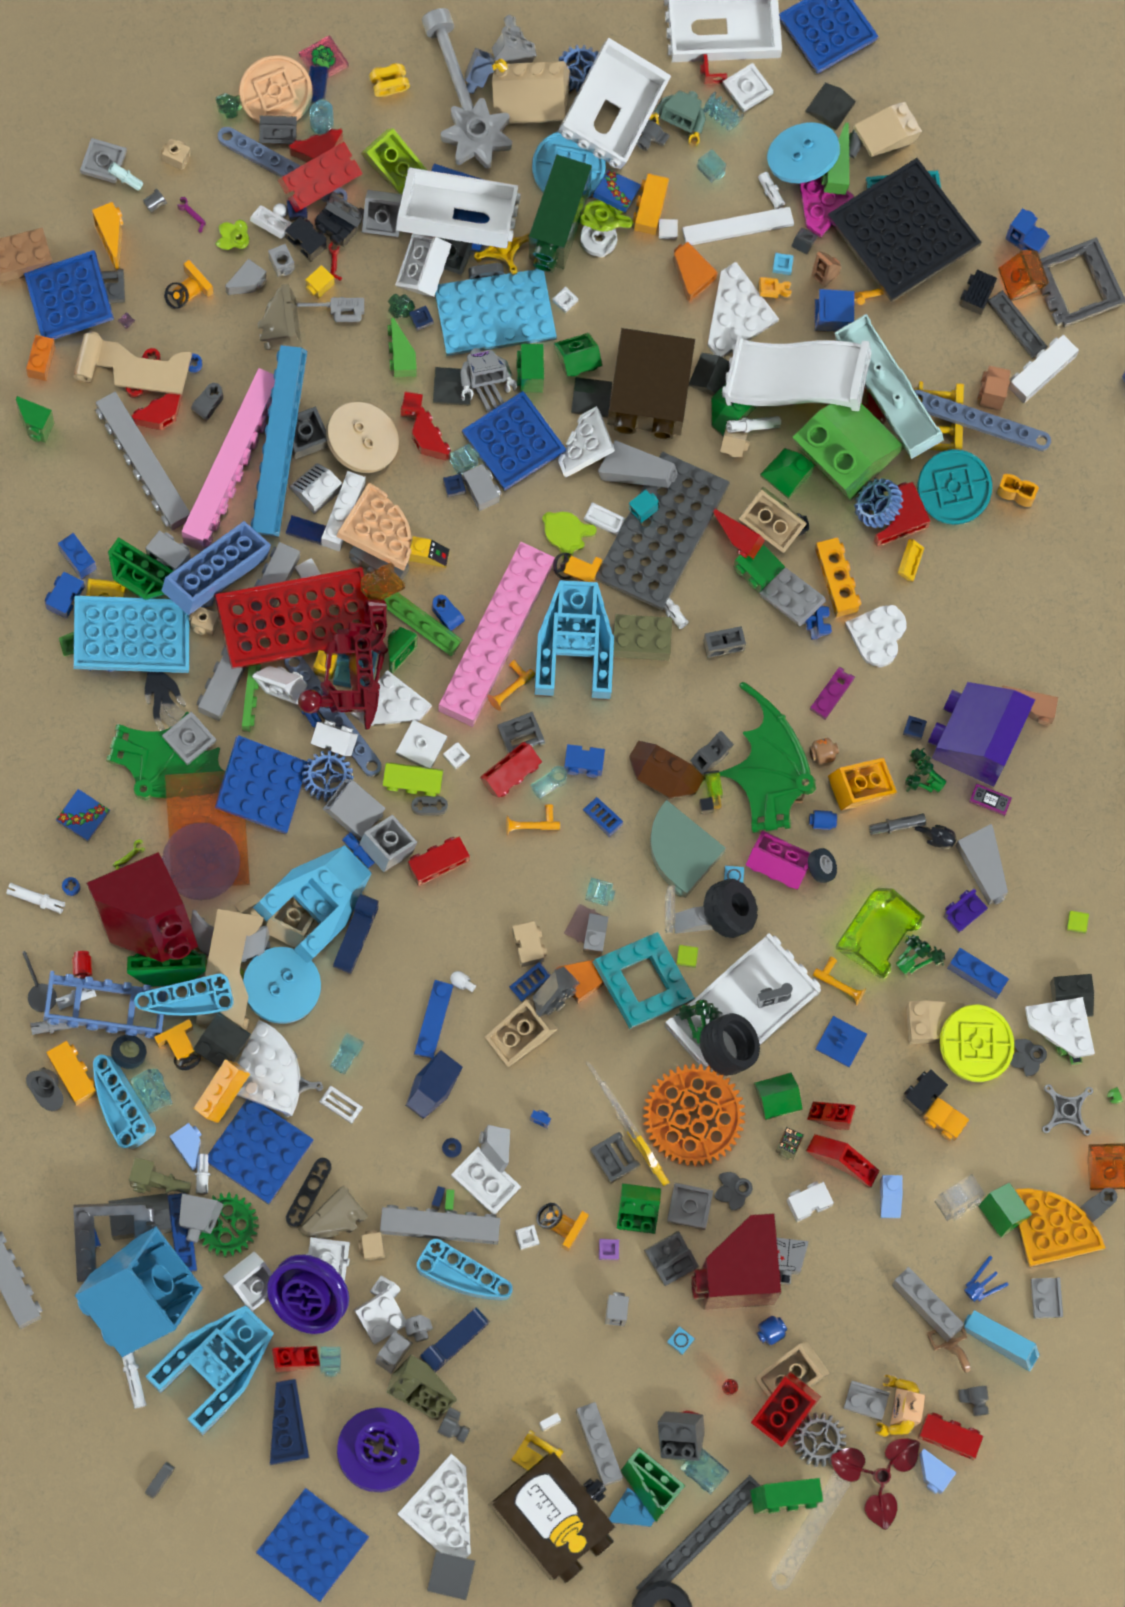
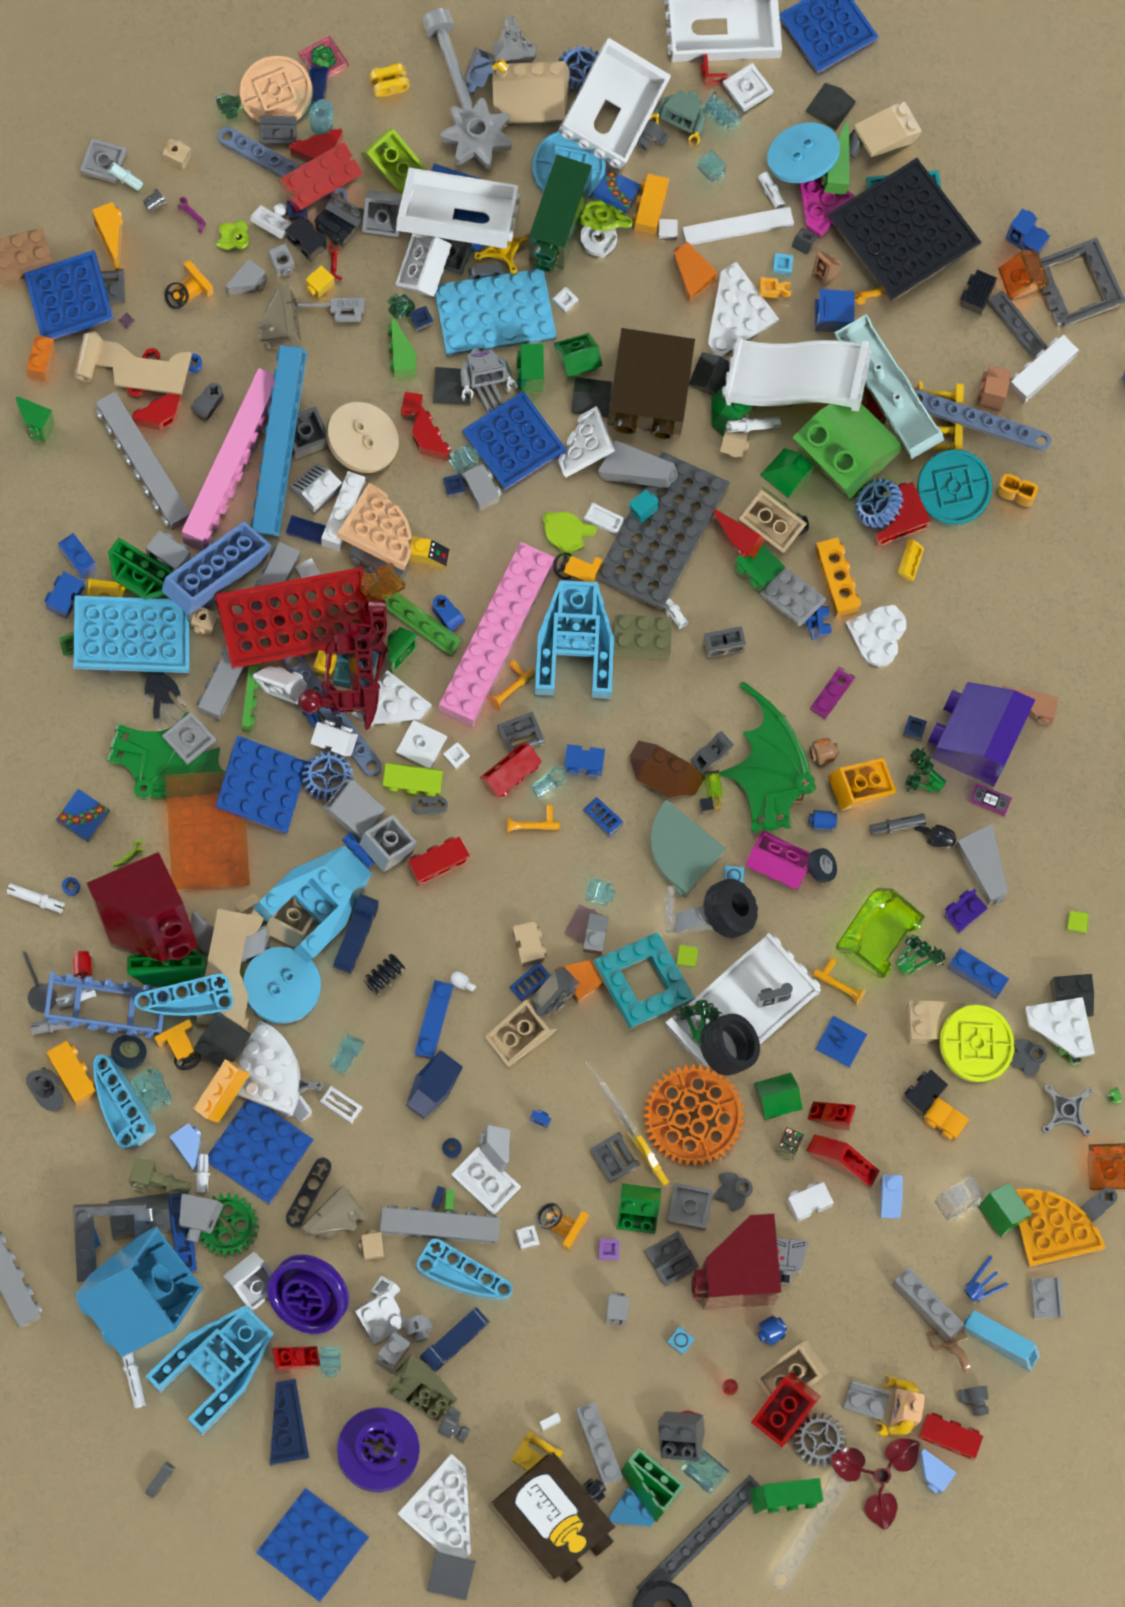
plate [162,823,240,900] -> none
white plate [306,1237,350,1282] -> none
none -> white slope [293,1096,312,1122]
none -> black piece [364,954,406,996]

